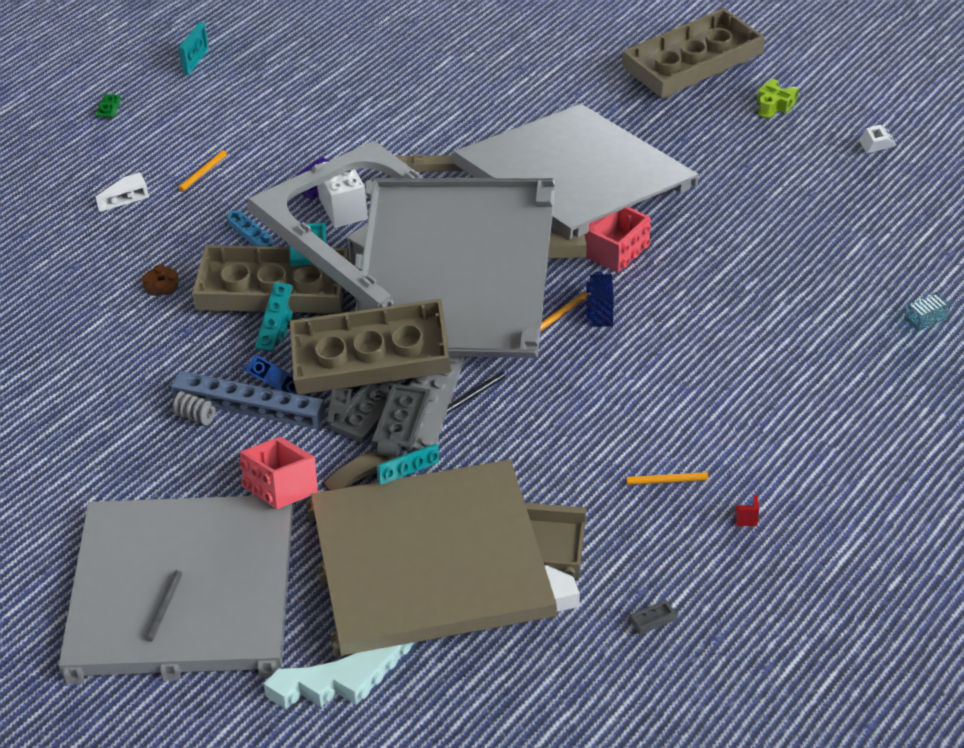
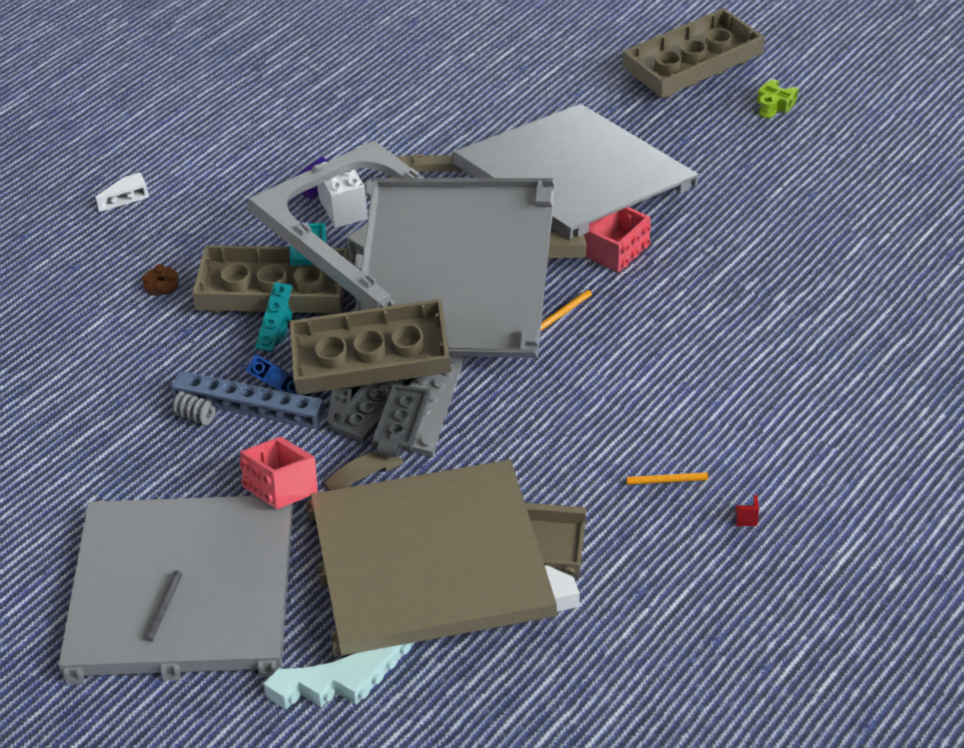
green slope [96,94,121,118] -> none
teal plate [178,22,209,75] -> none
light orange bar [178,150,227,192] -> none
dark azure beam [227,210,274,246] -> none
teal bracket [377,444,439,485] -> none
black bar [447,371,506,415] -> none
clear blue brick [586,271,614,327] -> none
dark grey plate [629,599,678,635] -> none
white slope [859,125,896,153] -> none
clear light blue brick [904,292,951,332] -> none

